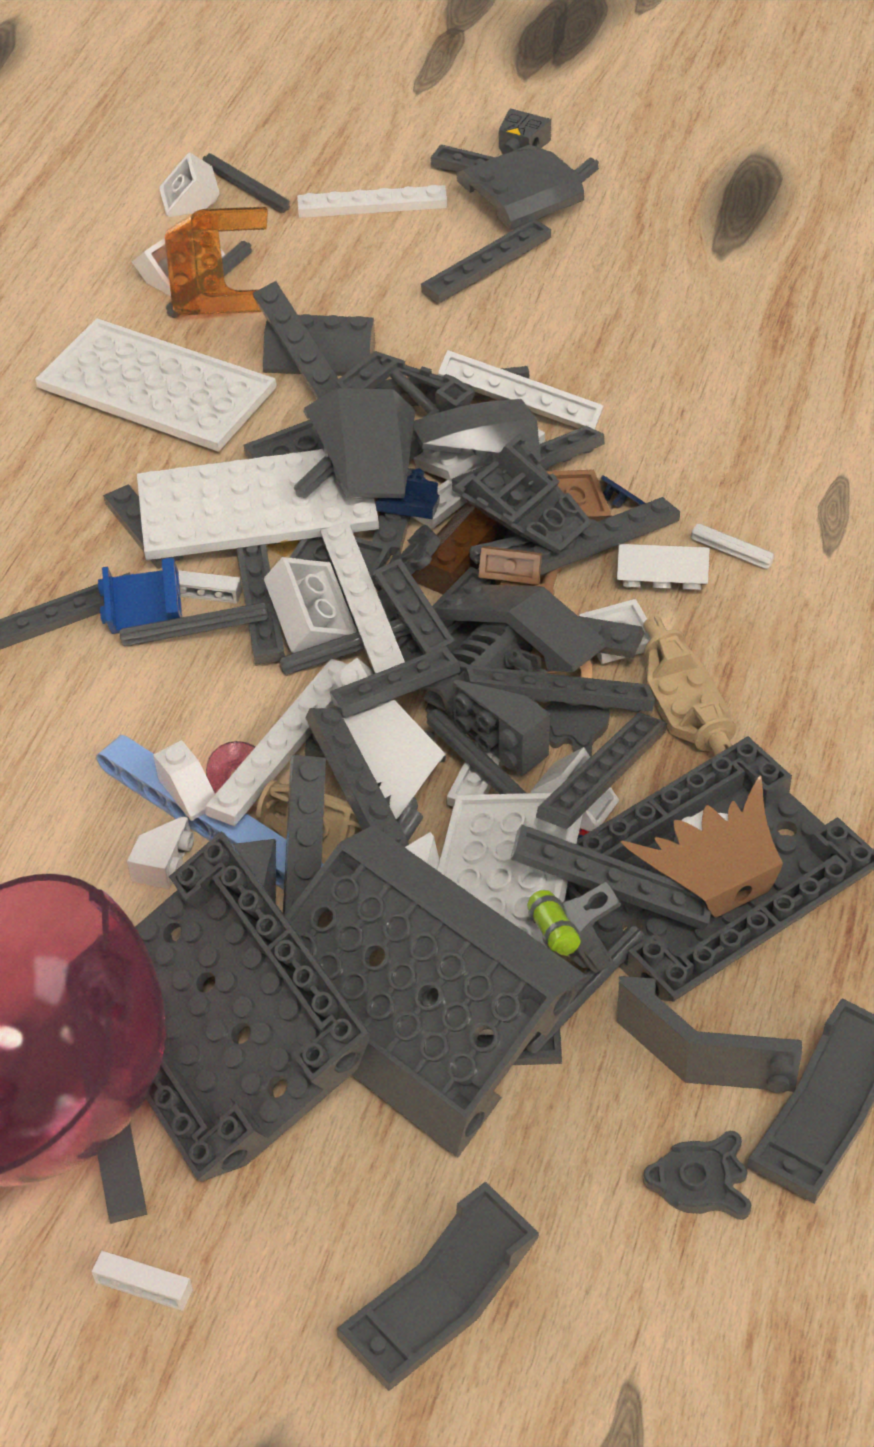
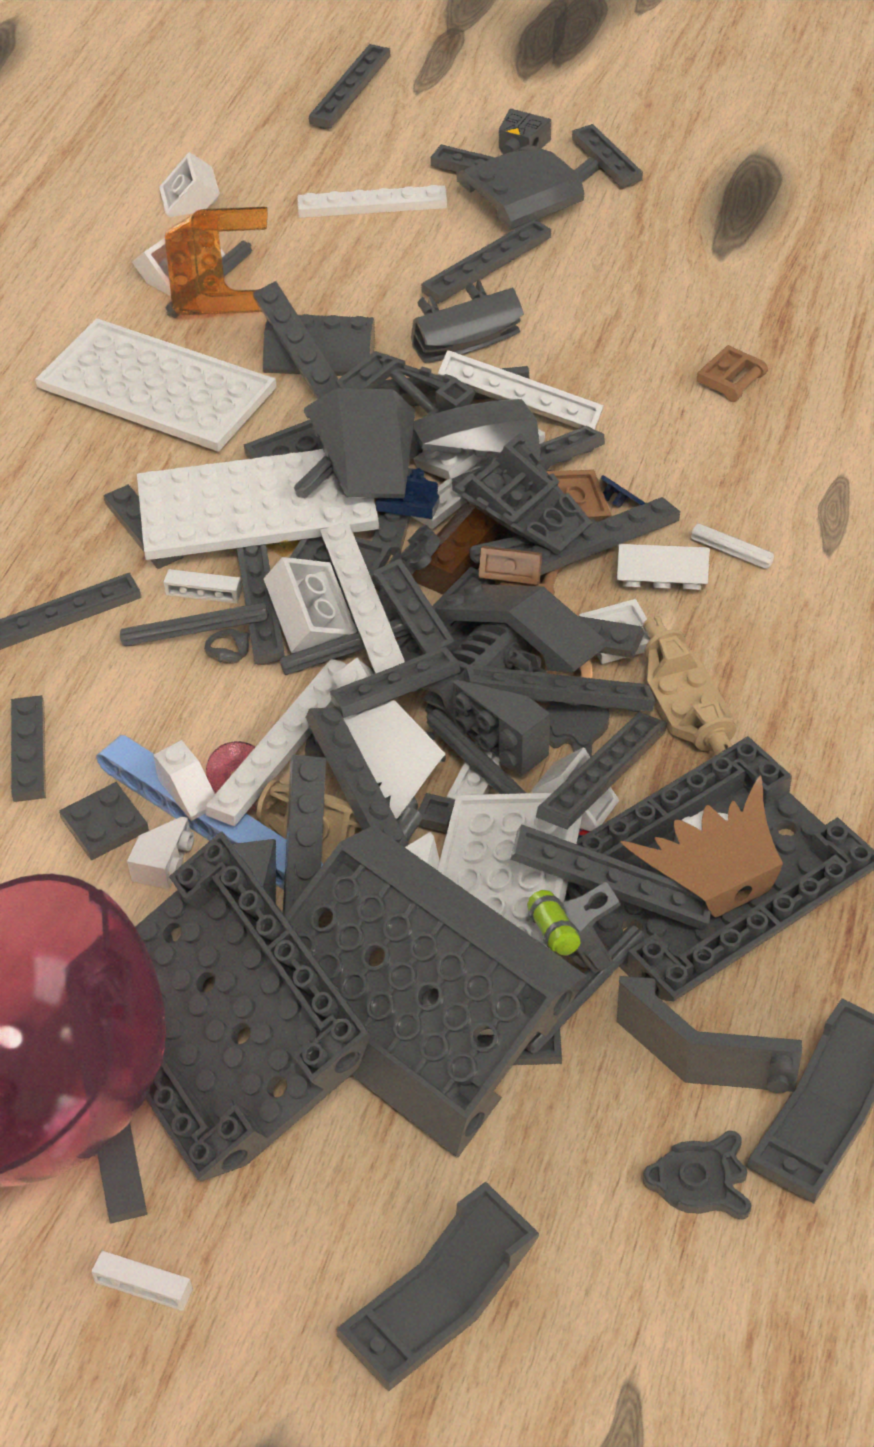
blue panel [98,558,183,634] -> none
dark grey axle [202,153,290,213] -> none
none -> dark grey plate [11,695,46,802]
none -> dark grey plate [59,782,149,861]
none -> dark grey piece [204,629,250,663]
none -> dark grey plate [309,44,390,129]
none -> dark grey piece [411,280,524,363]
none -> dark grey plate [418,793,455,833]
none -> dark grey plate [572,124,643,188]
none -> medium nougat plate [697,345,768,402]

